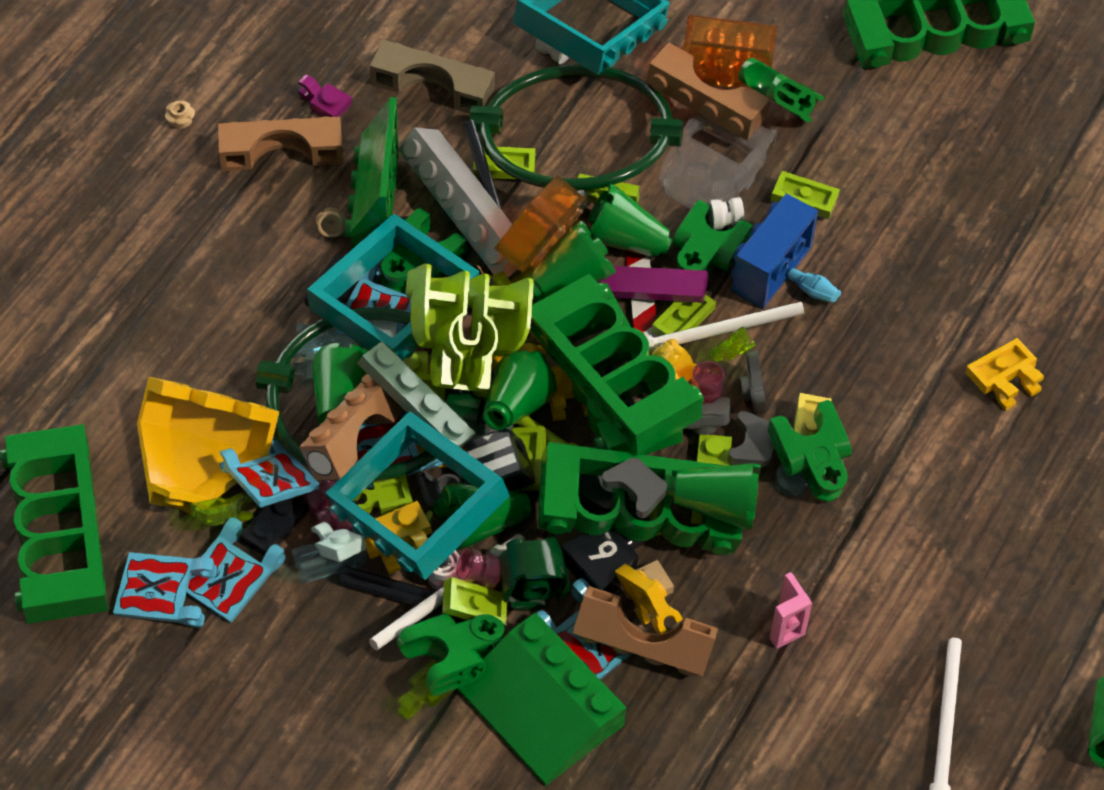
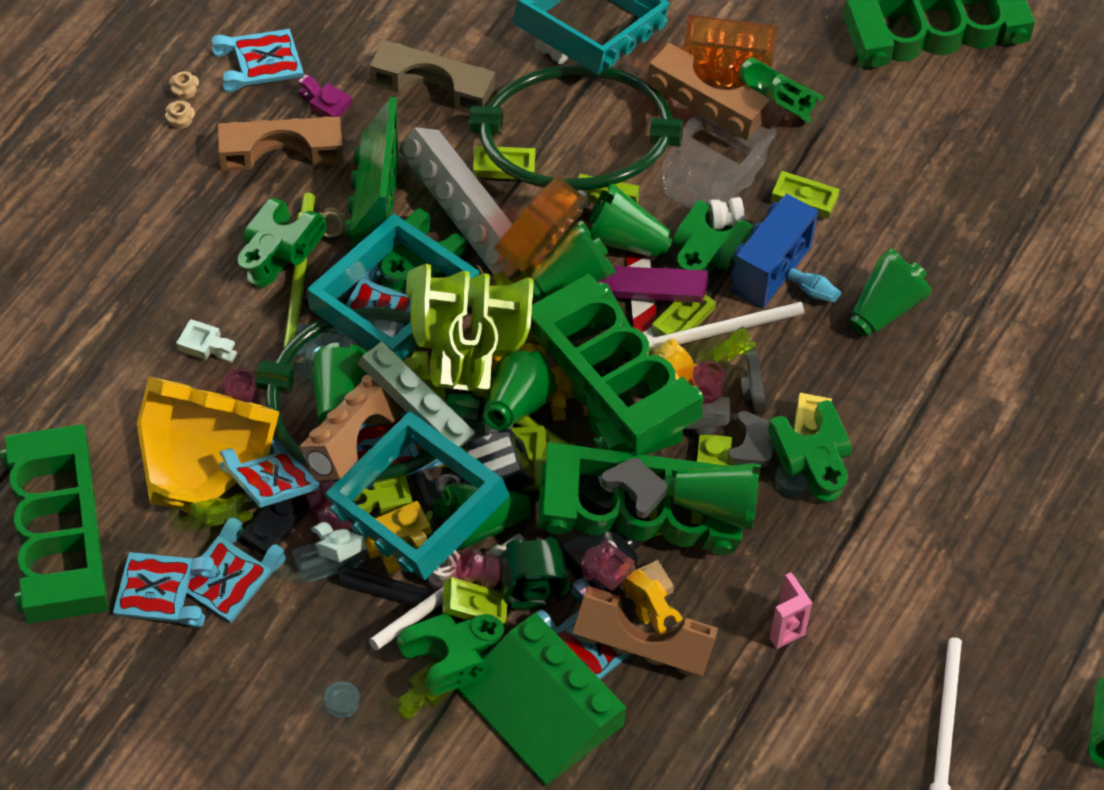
black bar [463,120,503,212] -> none
yellow plate [966,338,1044,411] -> none
none -> tan plate [169,71,199,99]
none -> light aqua plate [176,319,237,363]
none -> medium azure flag [212,29,304,93]
none -> clear pink wheel [223,368,258,404]
none -> green piece [238,198,326,288]
none -> lime bar [283,193,315,349]
none -> clear light blue tile [324,681,359,717]
none -> clear pink bracket [582,539,635,591]
none -> green cone [848,248,932,337]

